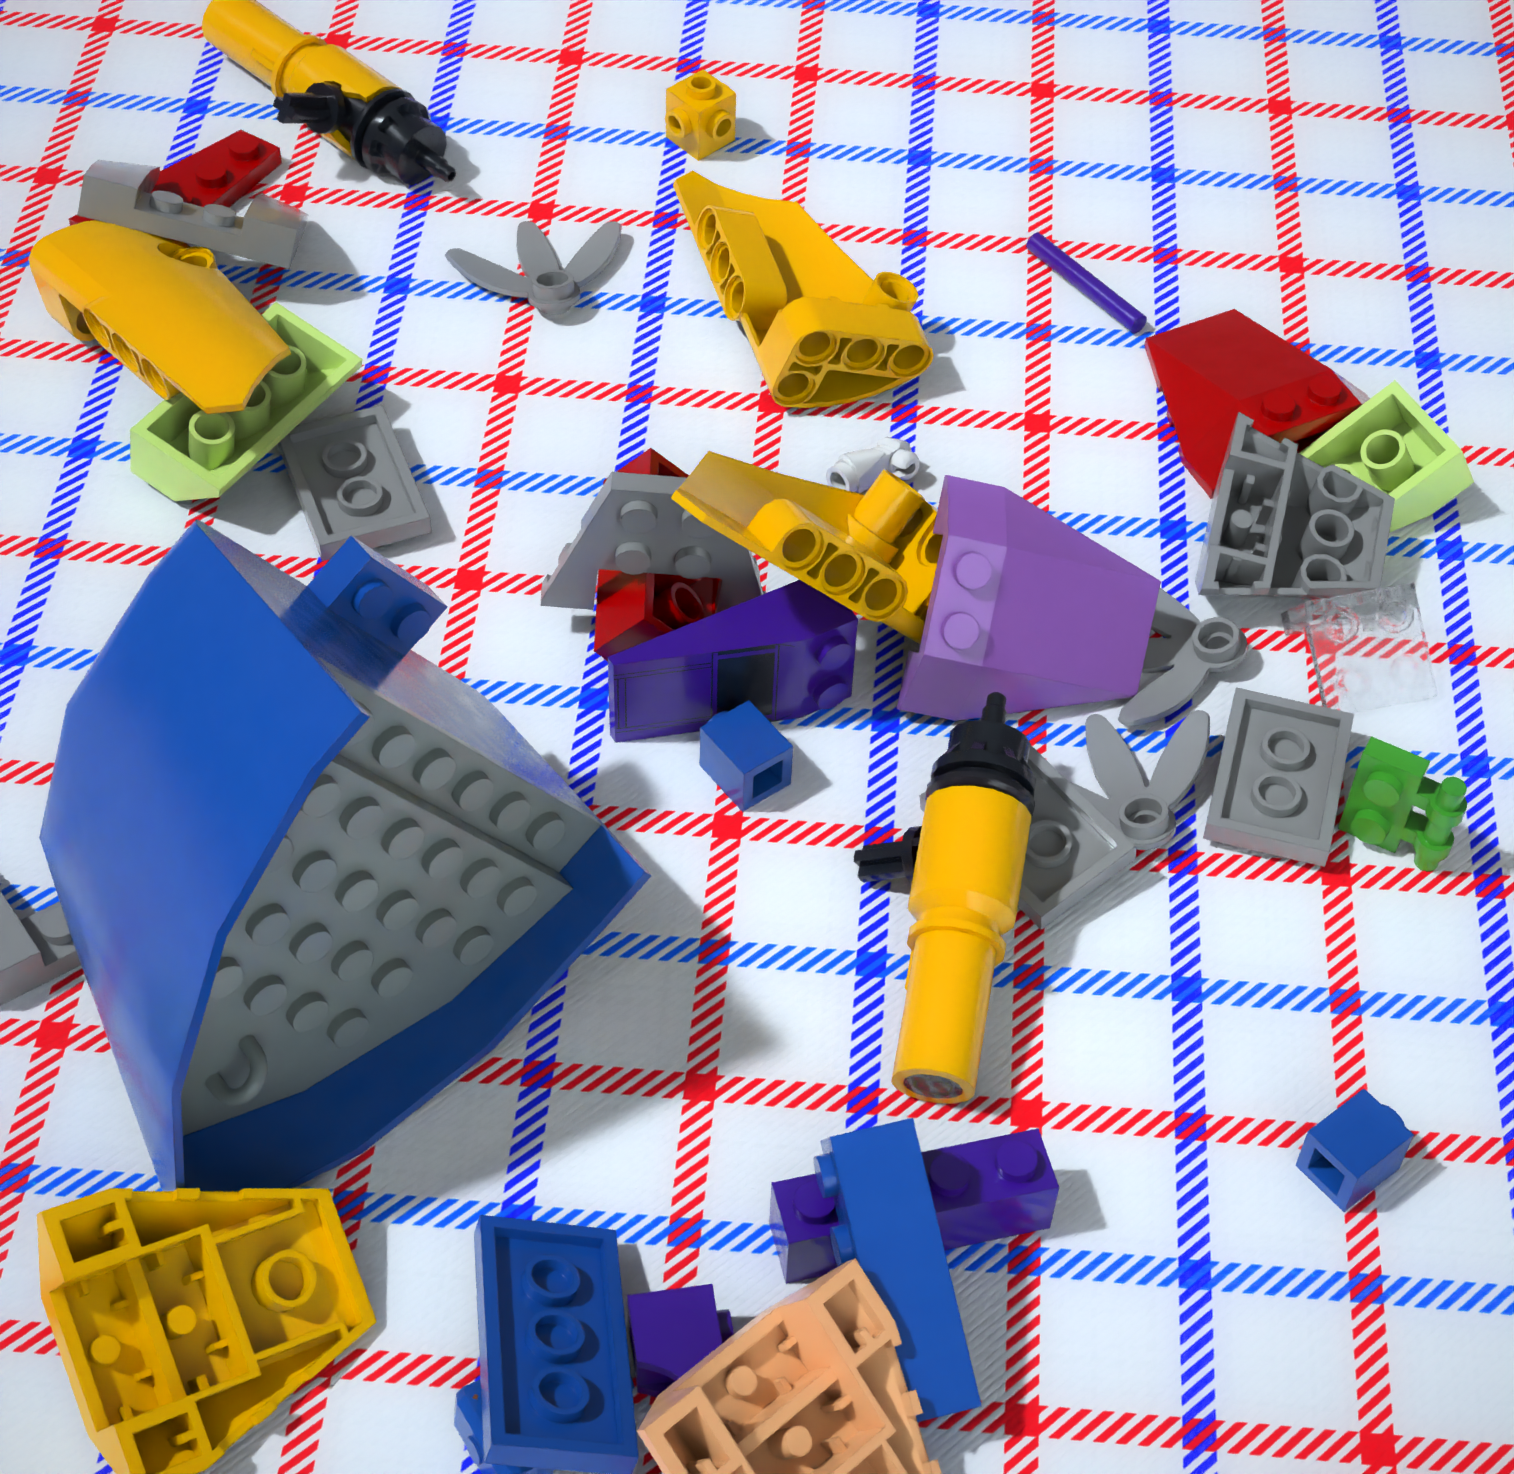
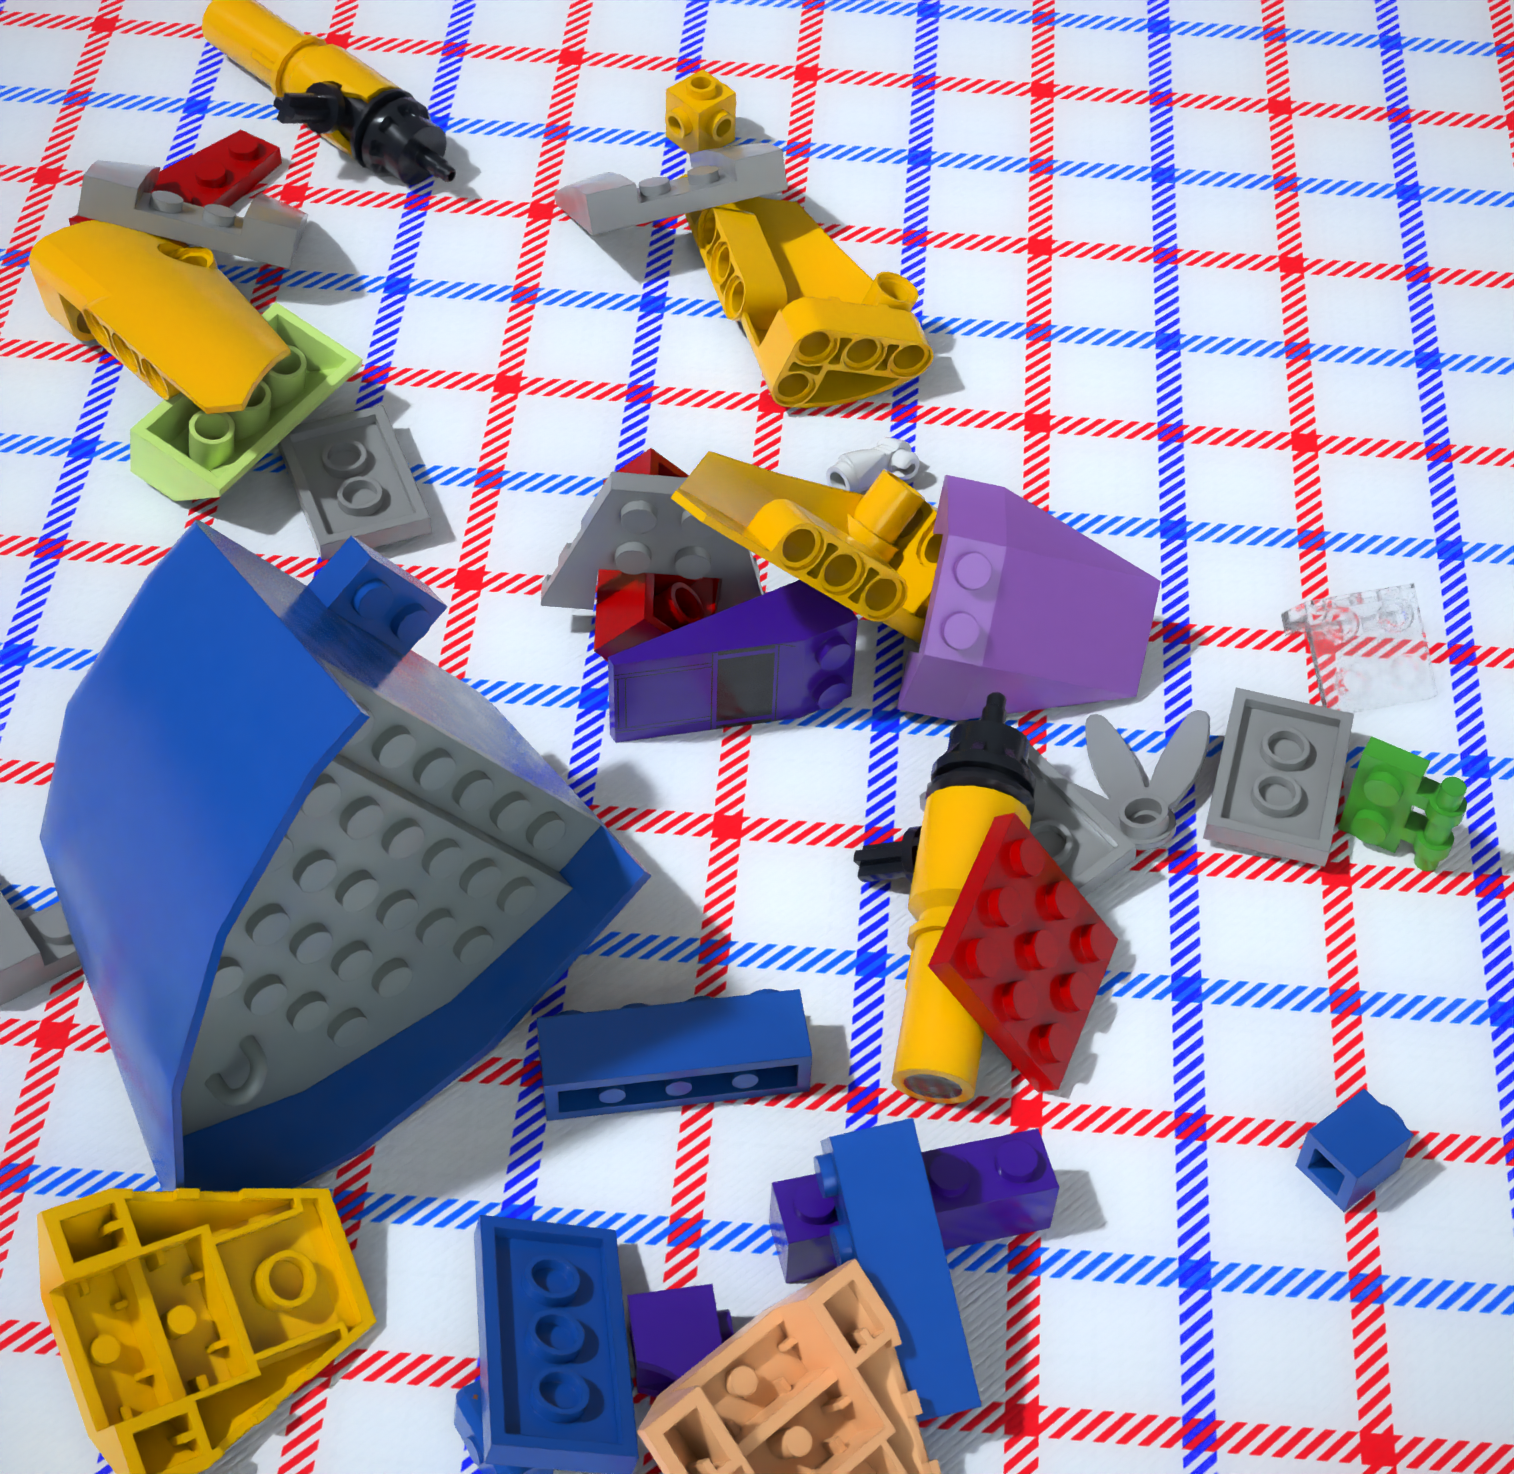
light grey plant [445,221,622,315] -> none
blue brick [699,700,793,812] -> none
dark purple bar [1026,232,1147,333] -> none
light grey plant [1118,588,1248,726] -> none
red wedge [1144,309,1370,499] -> none
light grey wedge [1195,412,1395,599] -> none
yellowish green slope [1299,380,1474,533] -> none
none -> blue brick [536,989,812,1121]
none -> light grey wedge [554,142,788,235]
none -> red plate [928,813,1118,1092]

